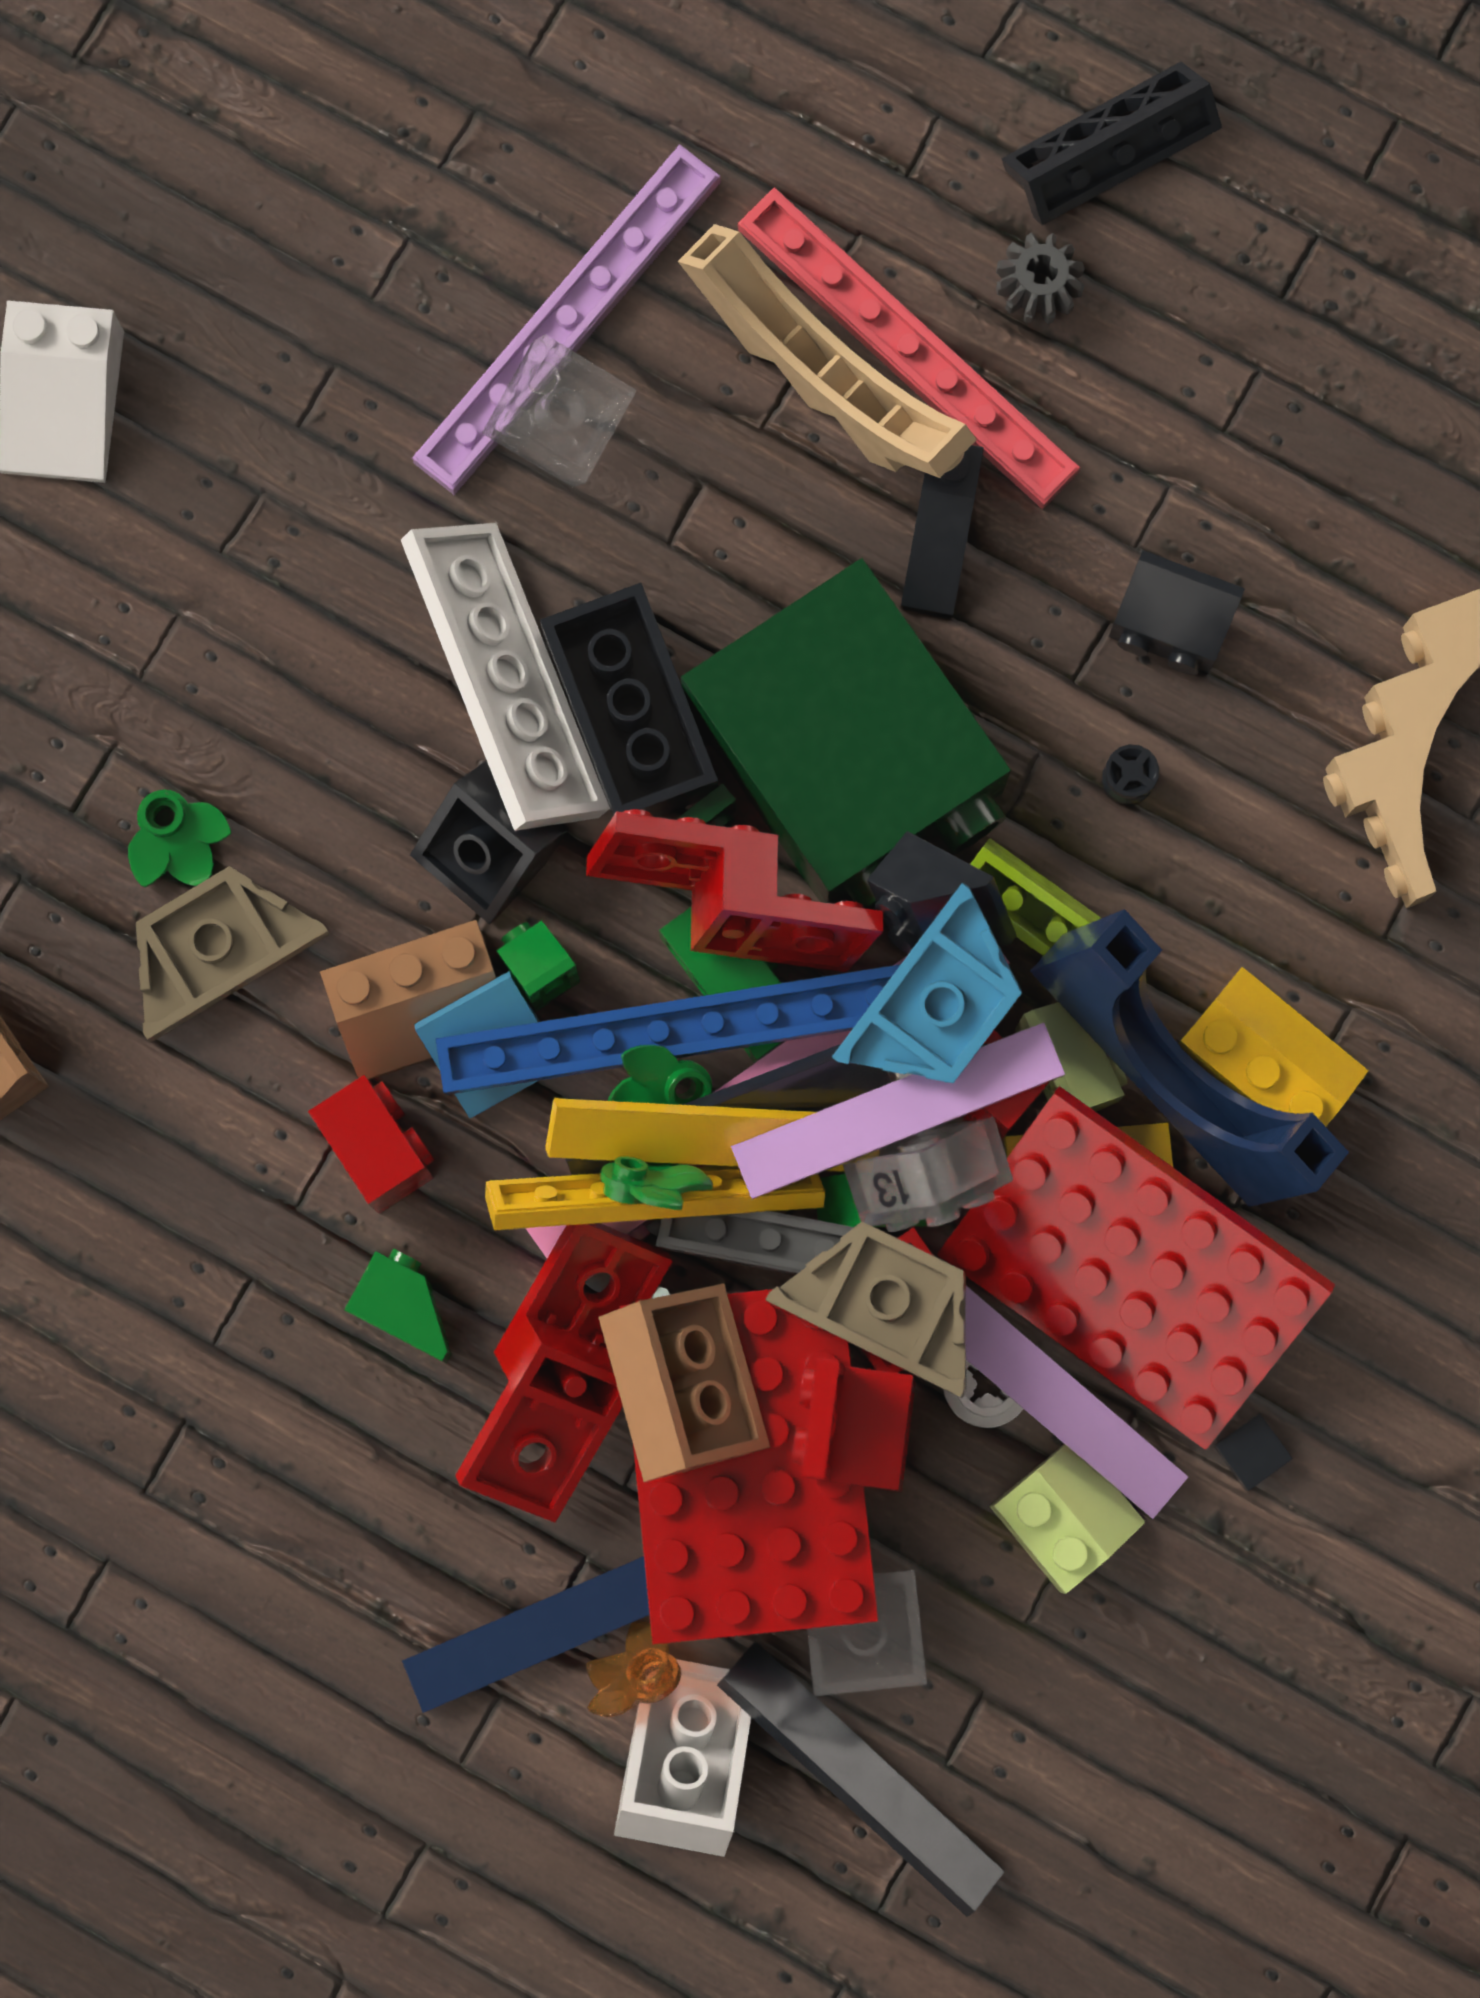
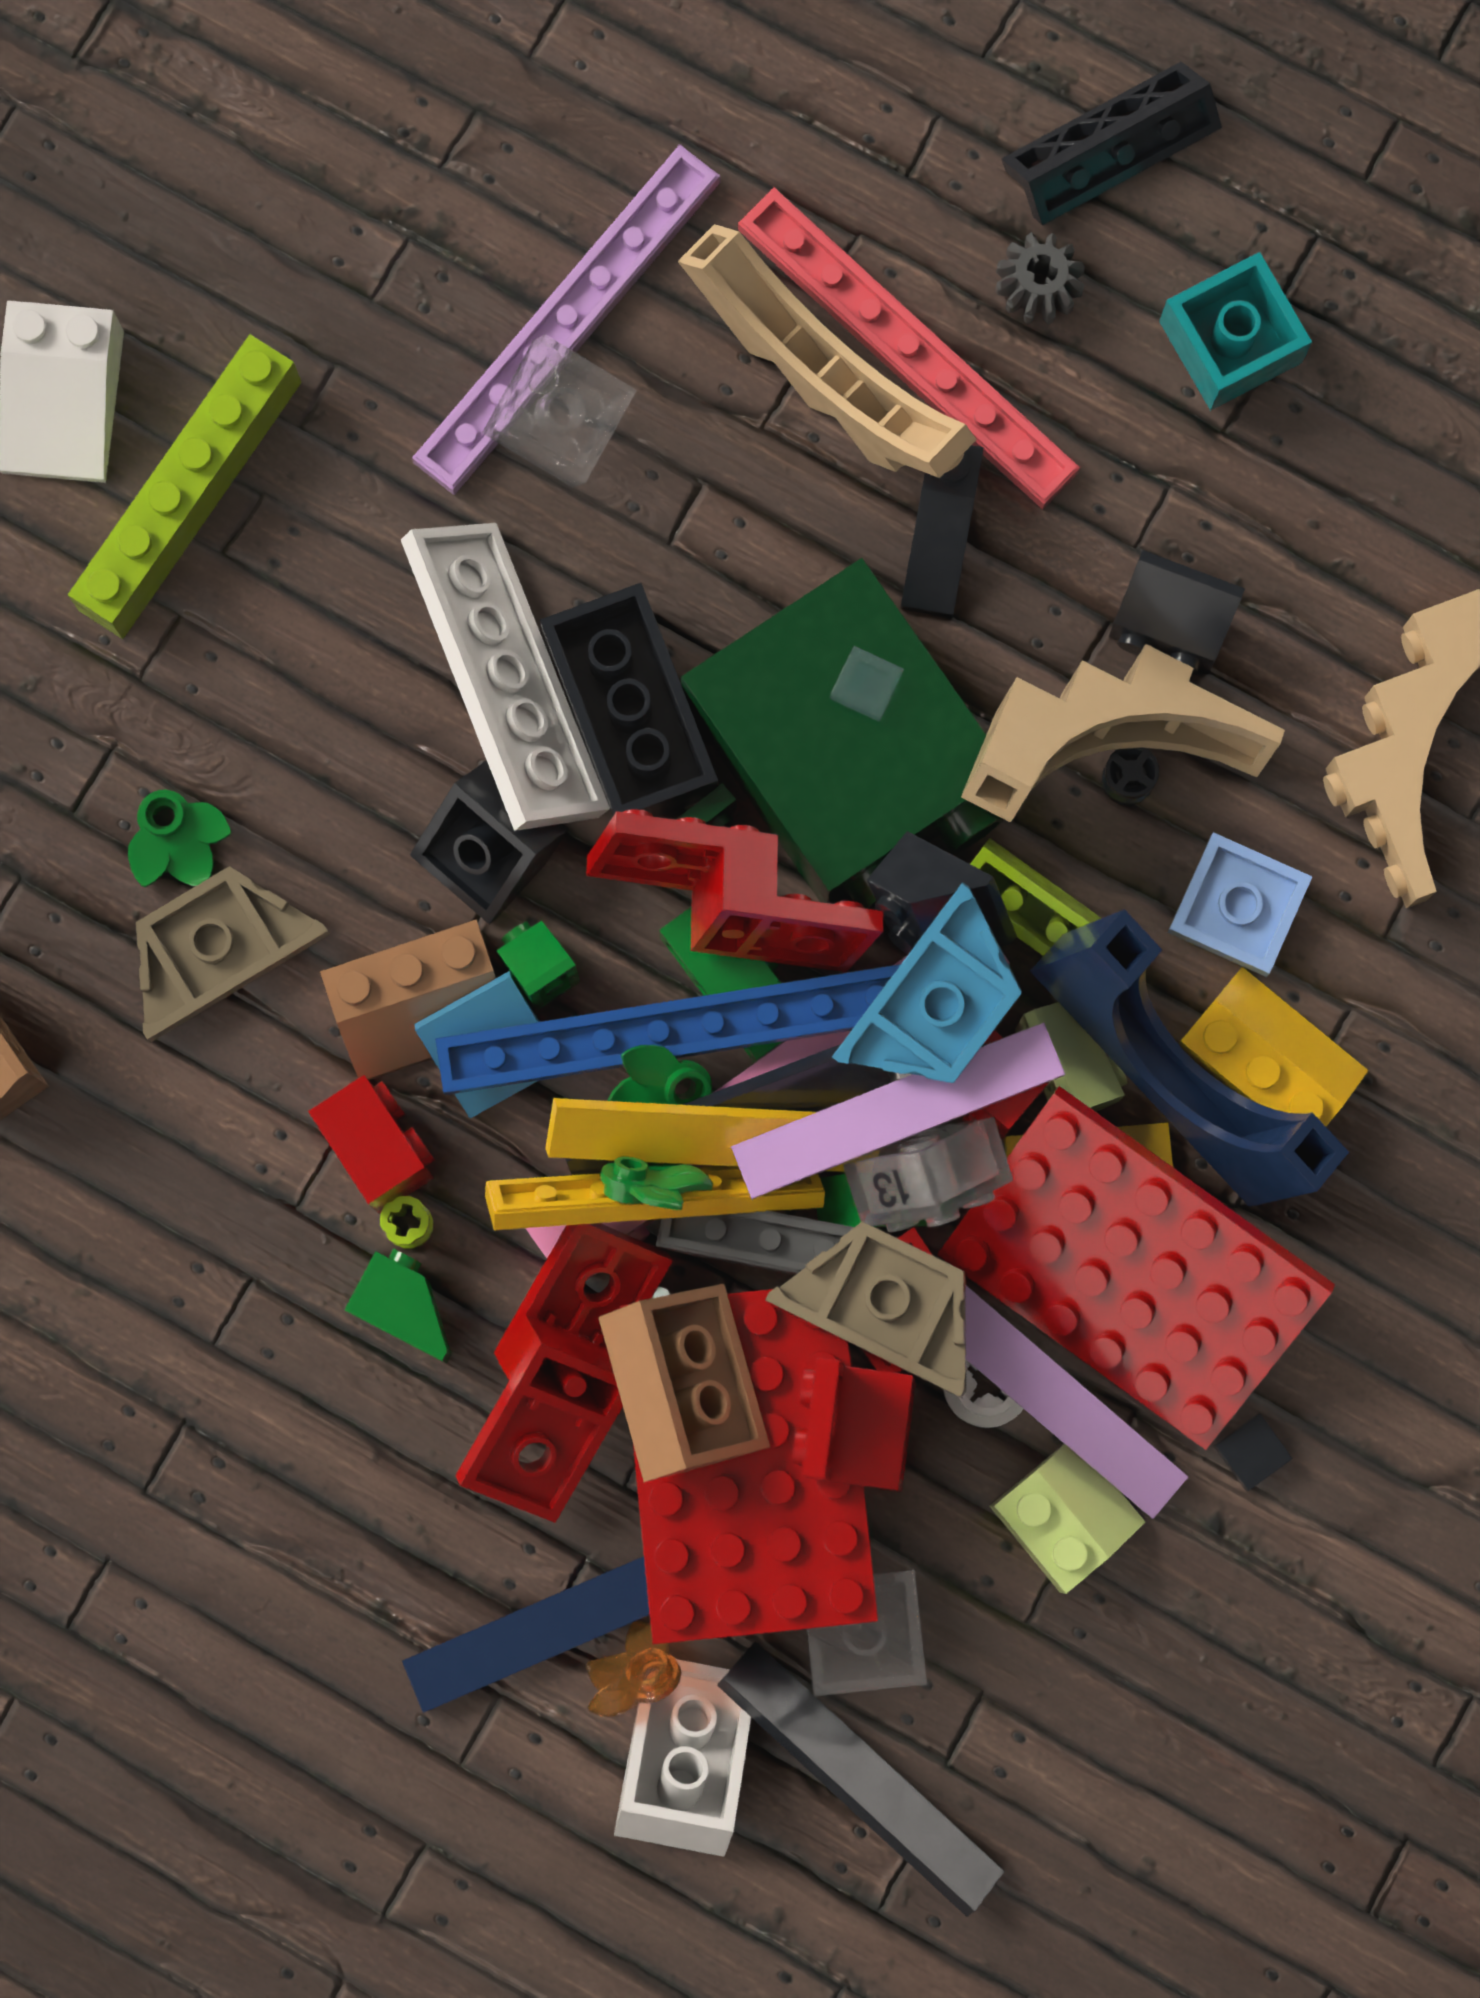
none -> lime brick [68,334,302,639]
none -> lime bush [380,1196,434,1249]
none -> clear light blue tile [830,646,904,722]
none -> tan arch [961,644,1285,822]
none -> teal brick [1159,252,1312,411]
none -> light blue plate [1167,832,1312,977]

